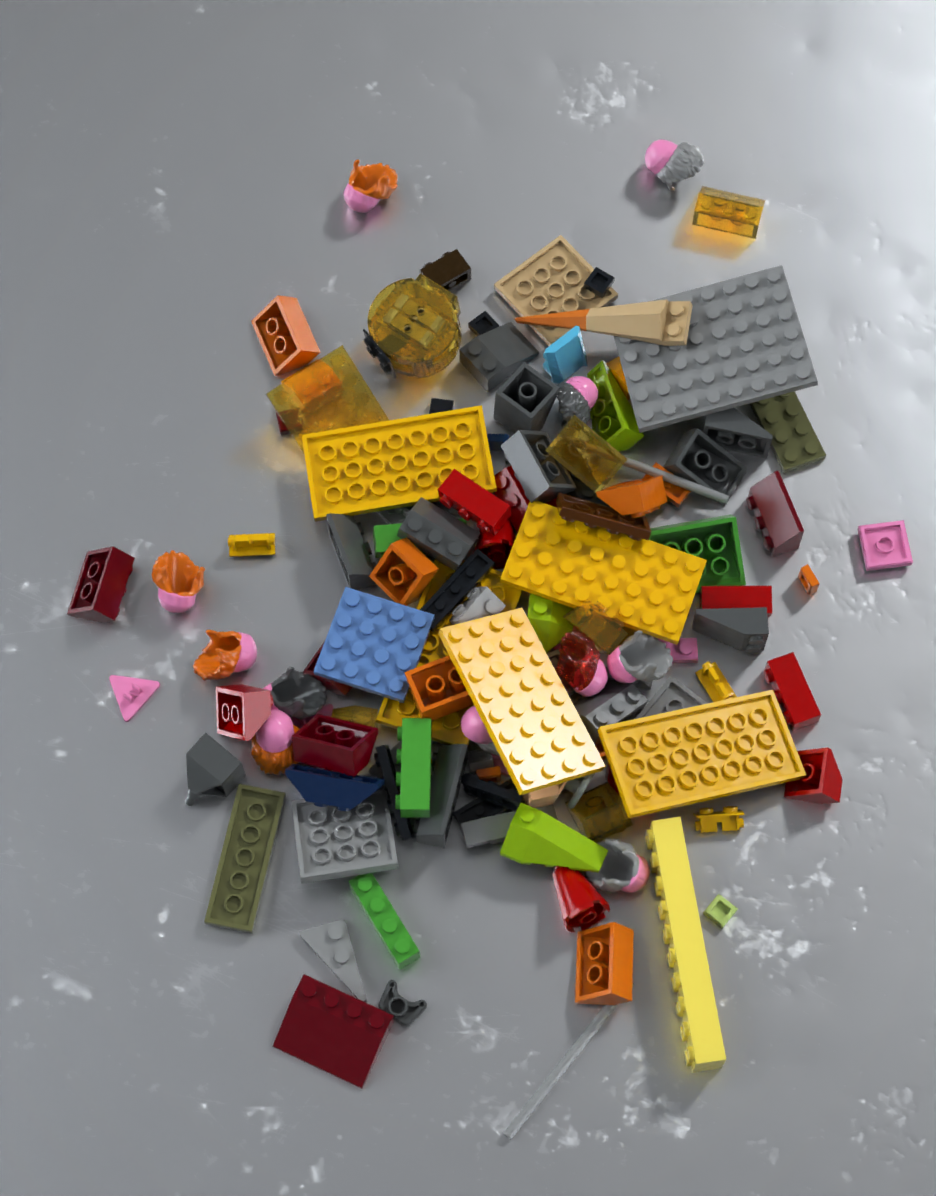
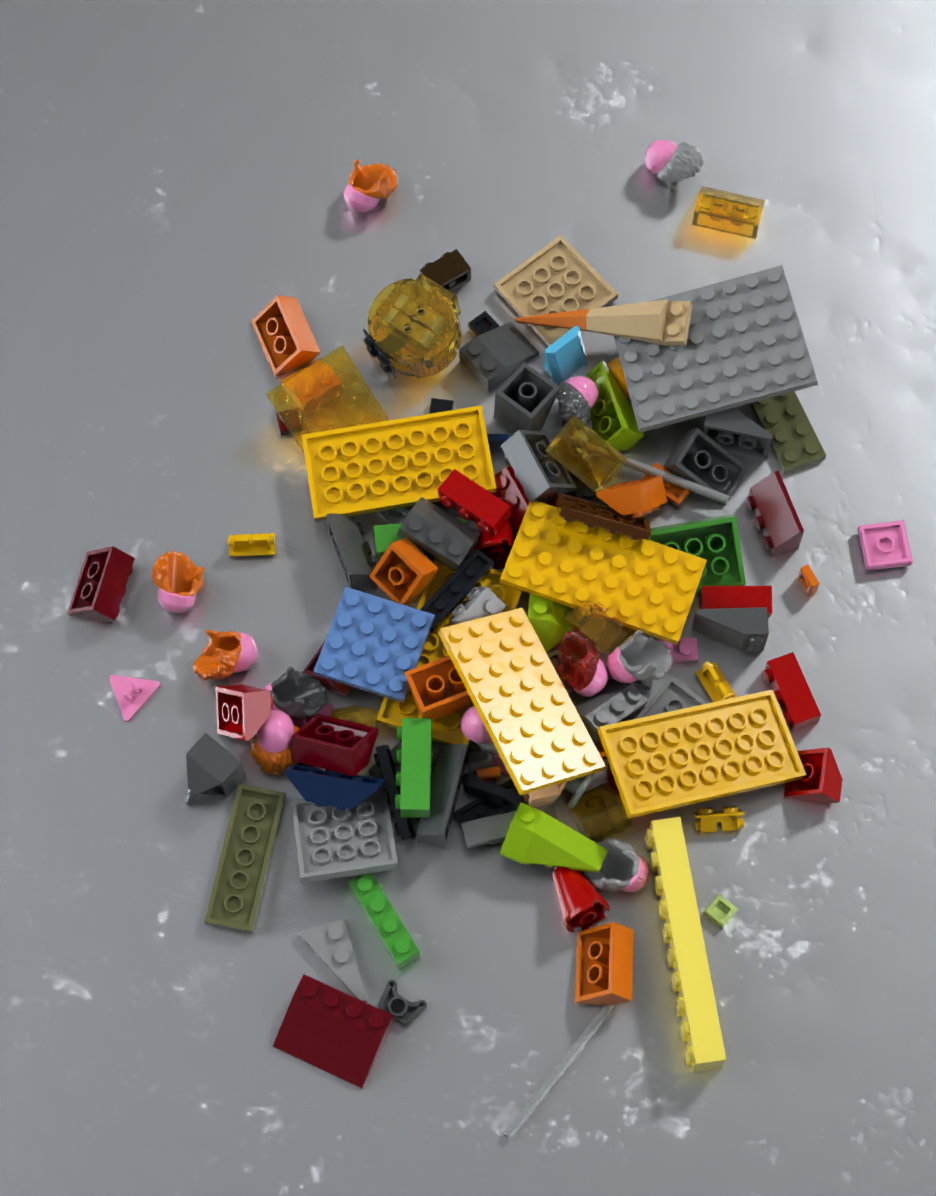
black plate [584,267,615,298] -> none

